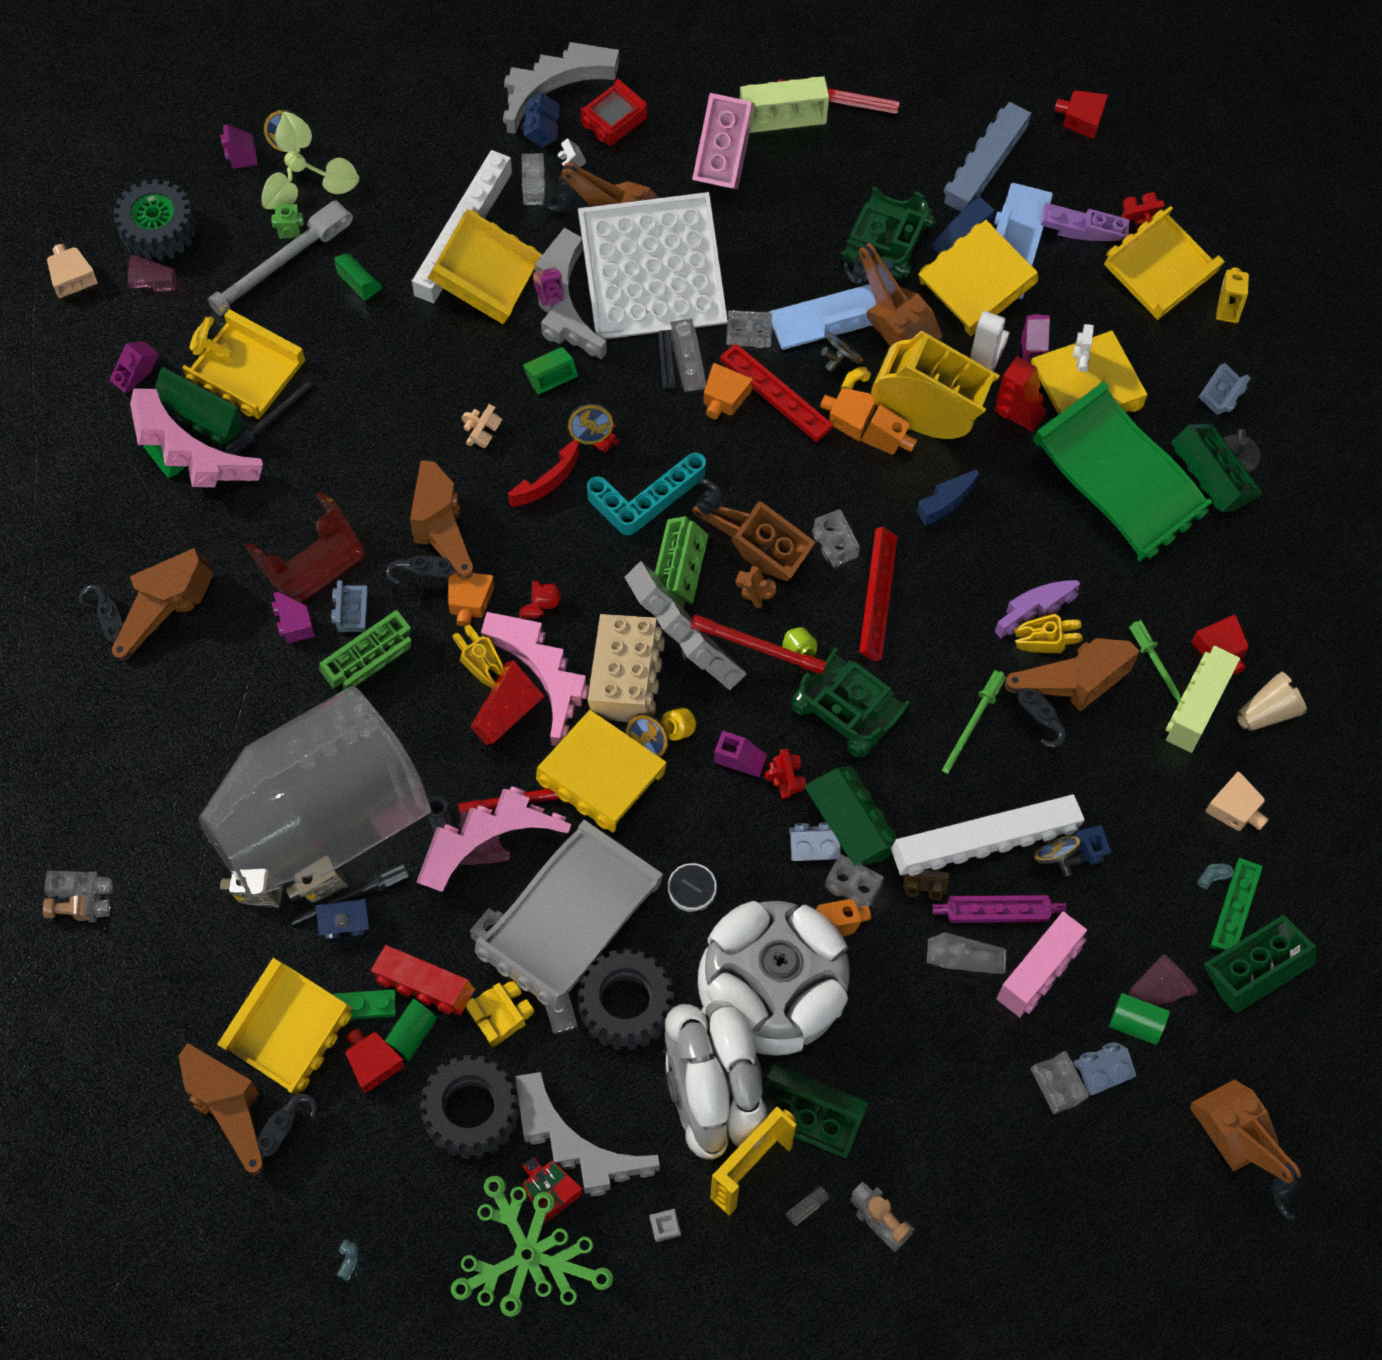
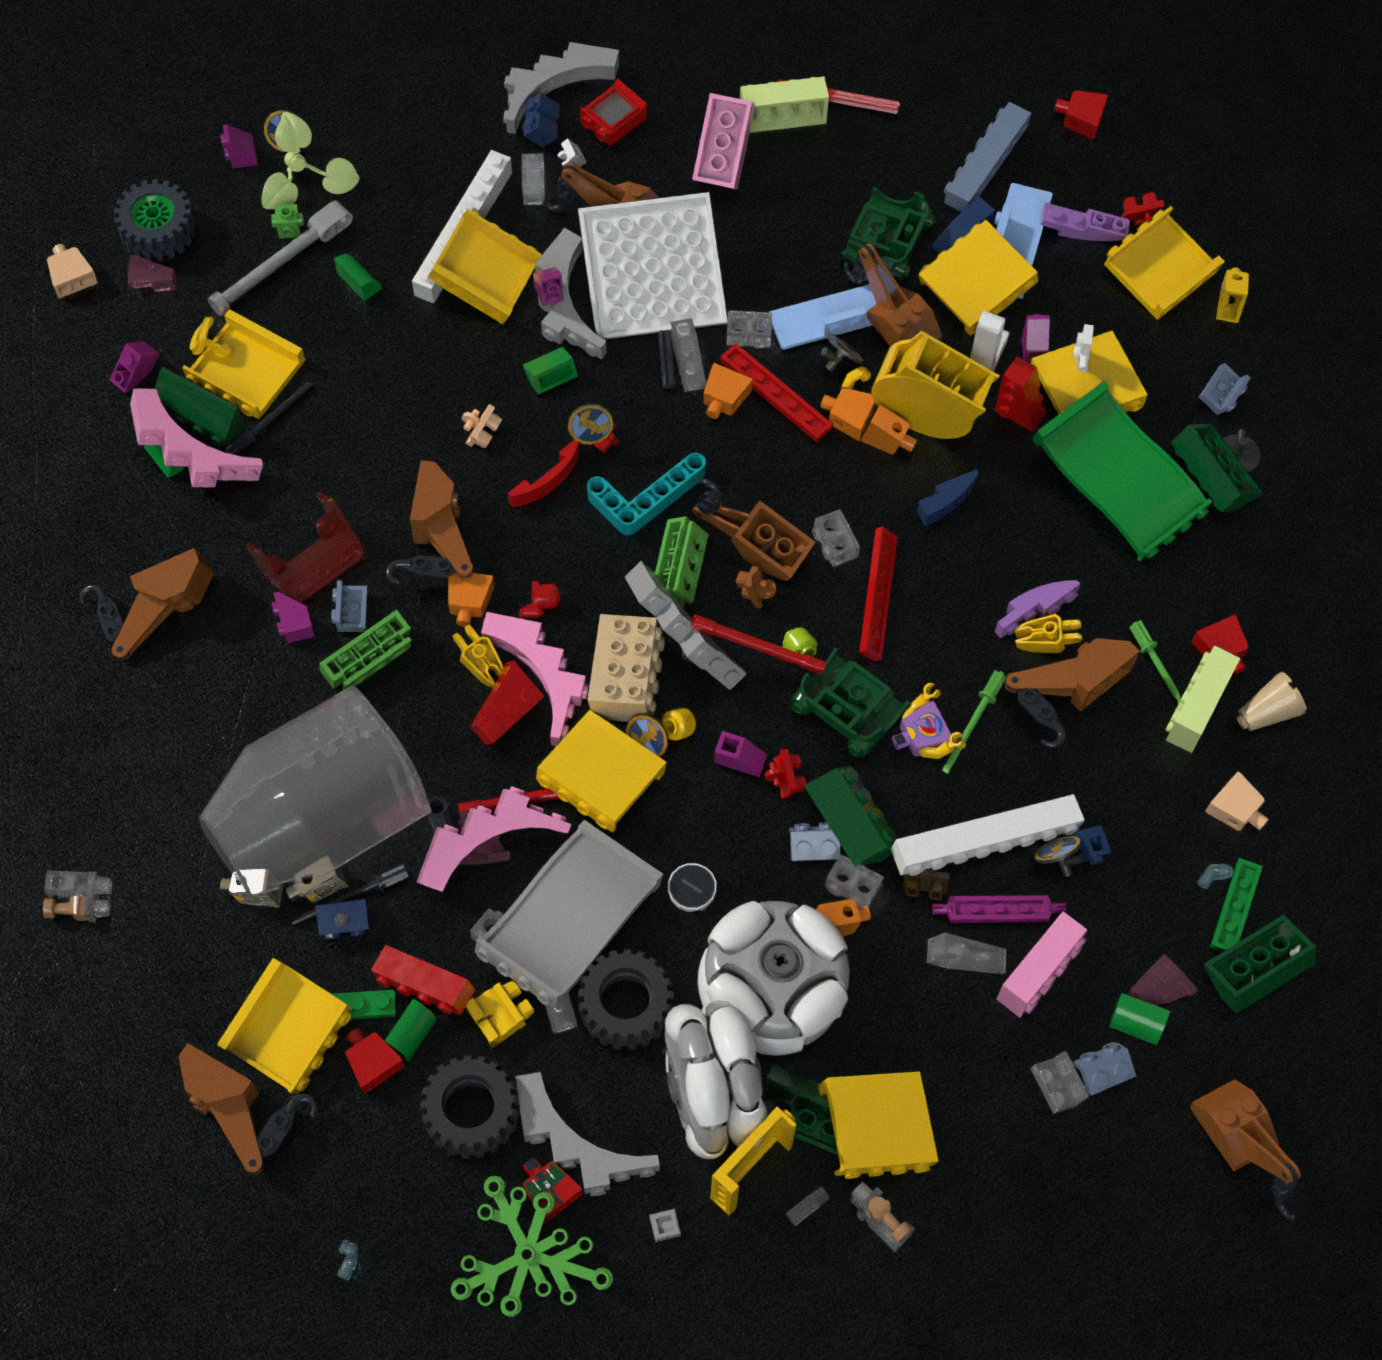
none -> yellow panel [818,1072,938,1179]
none -> torso [892,683,966,759]

